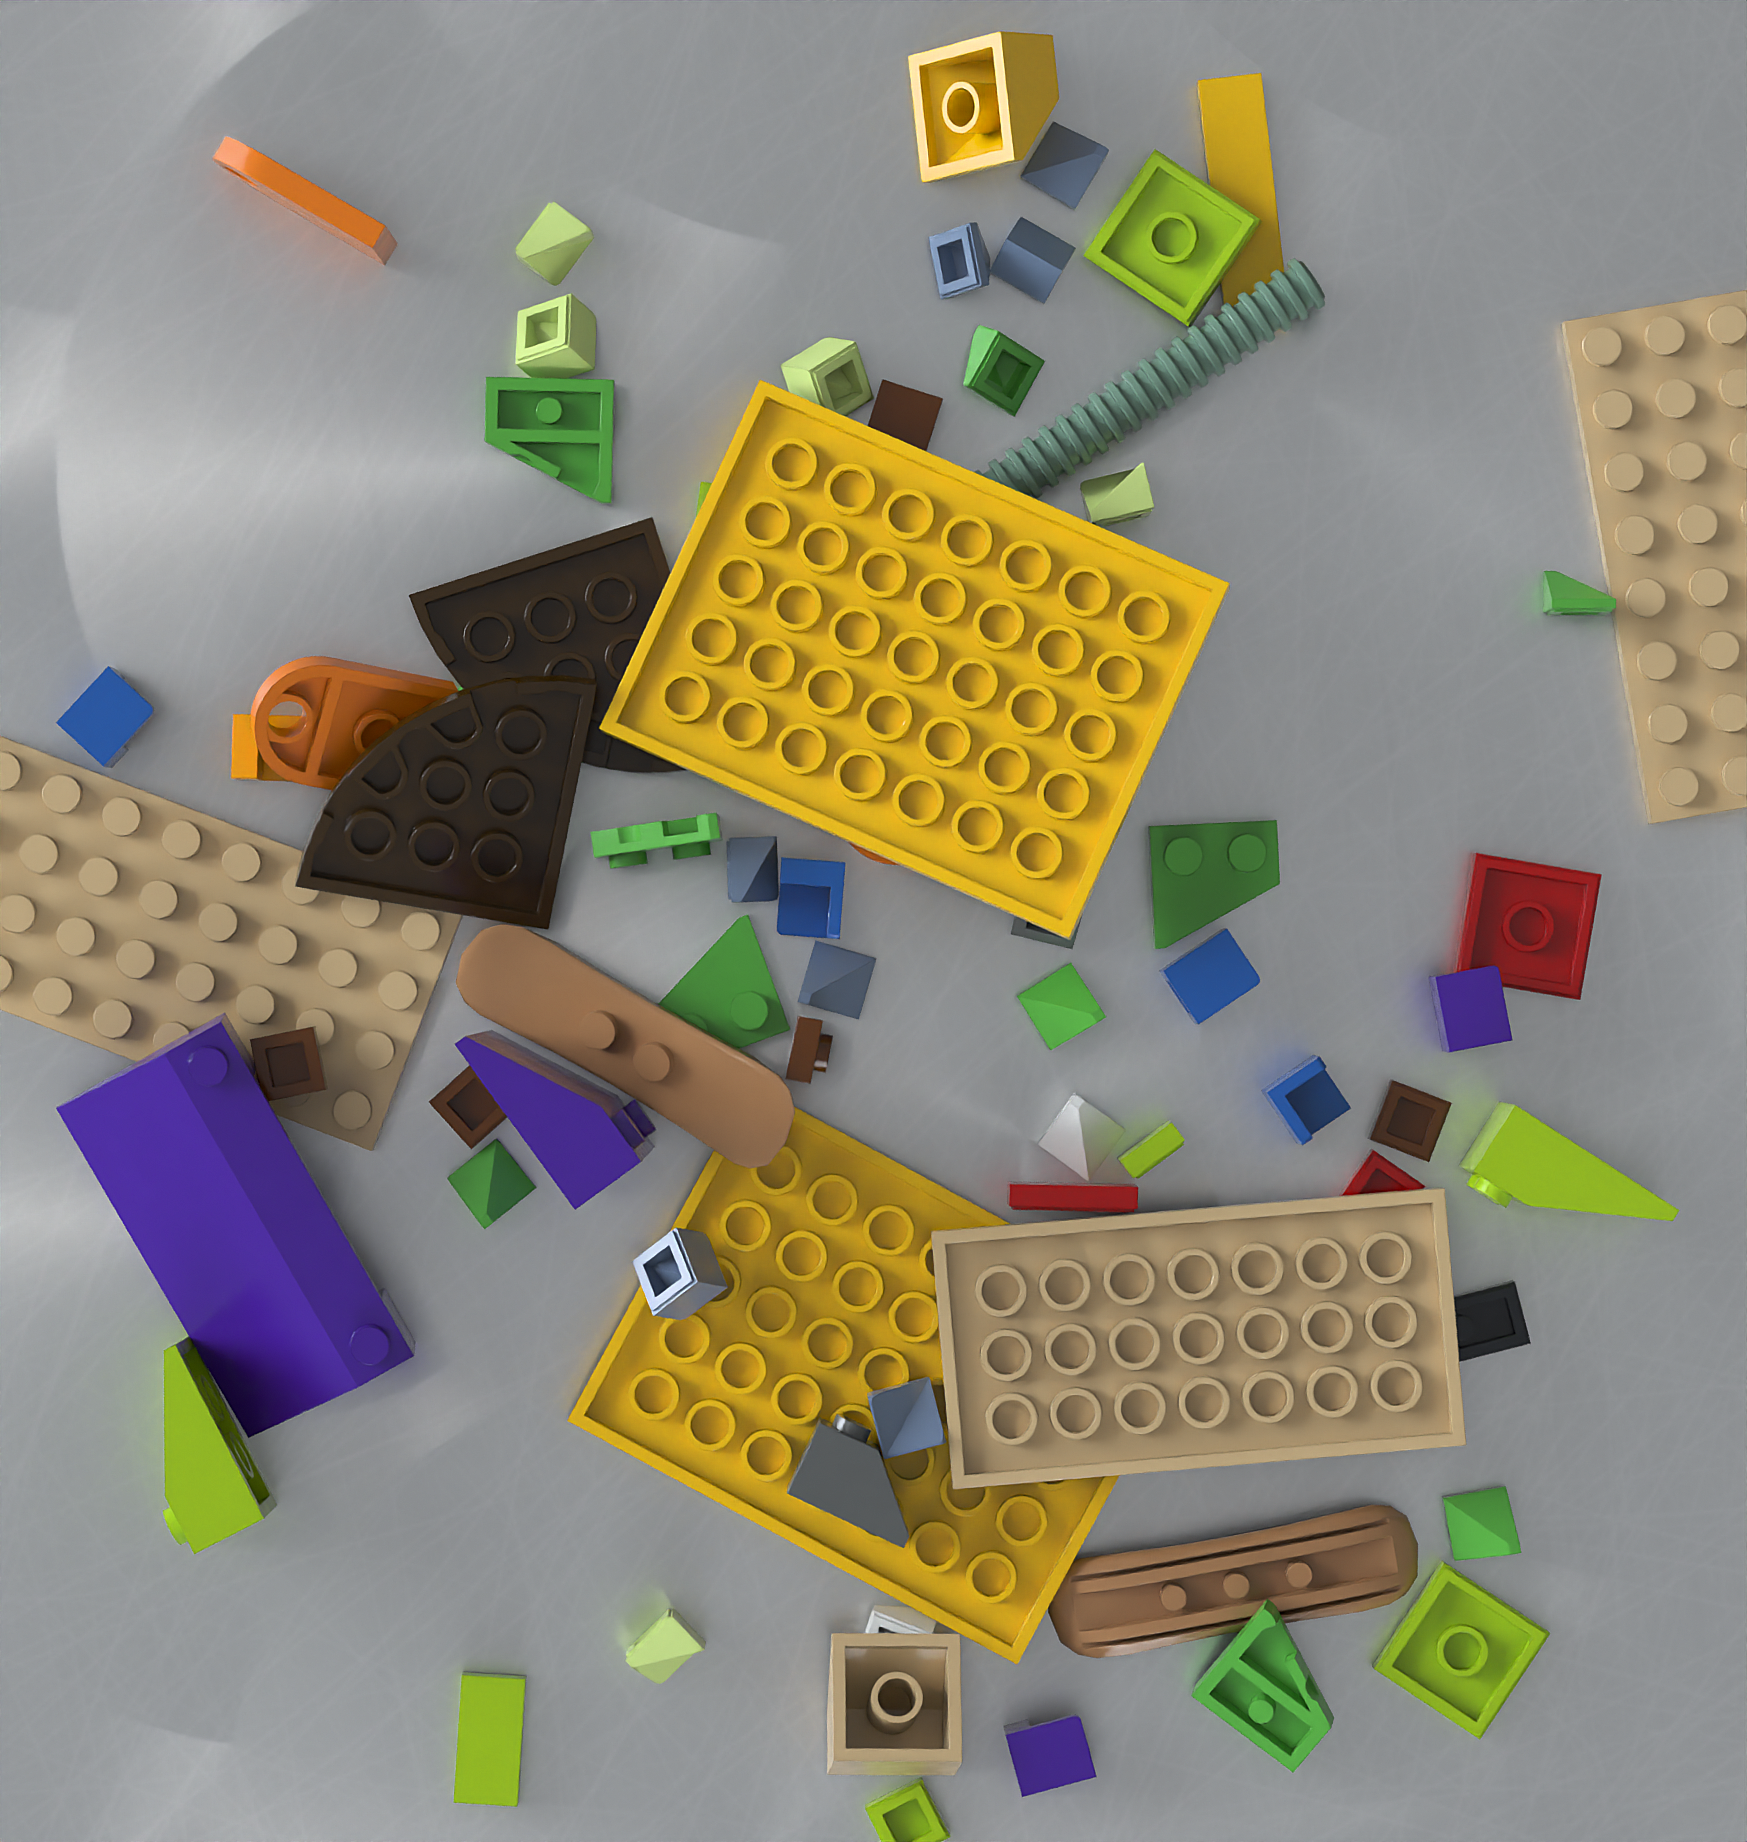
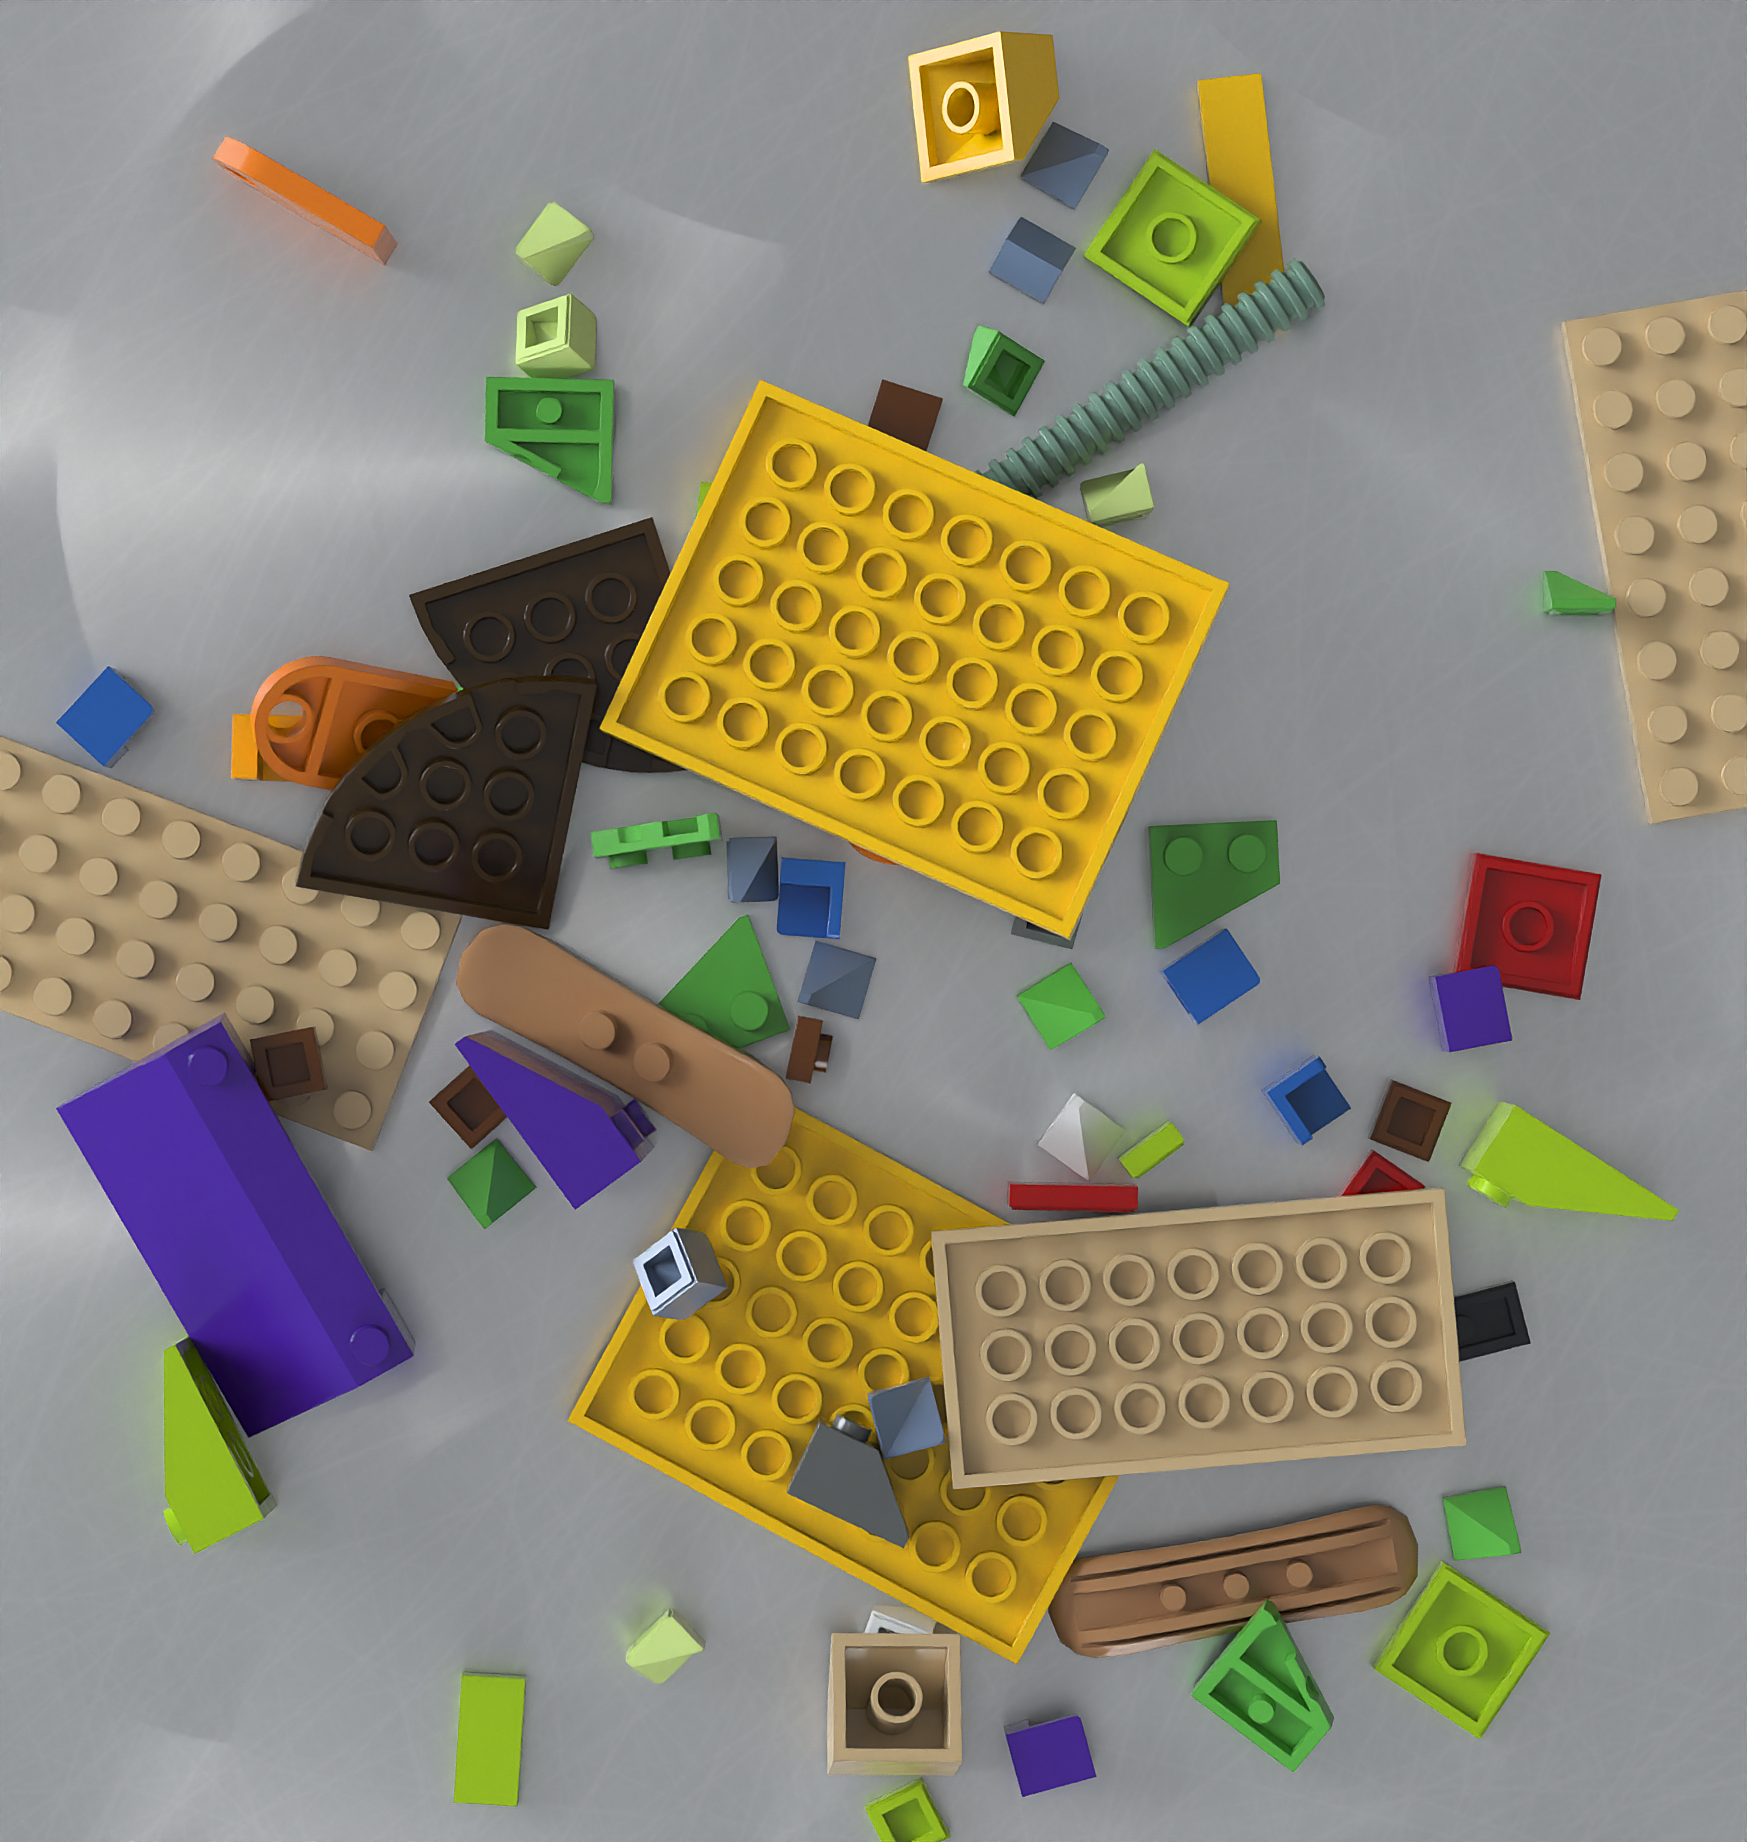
yellowish green slope [781,337,874,416] -> none
sand blue slope [929,222,990,299] -> none

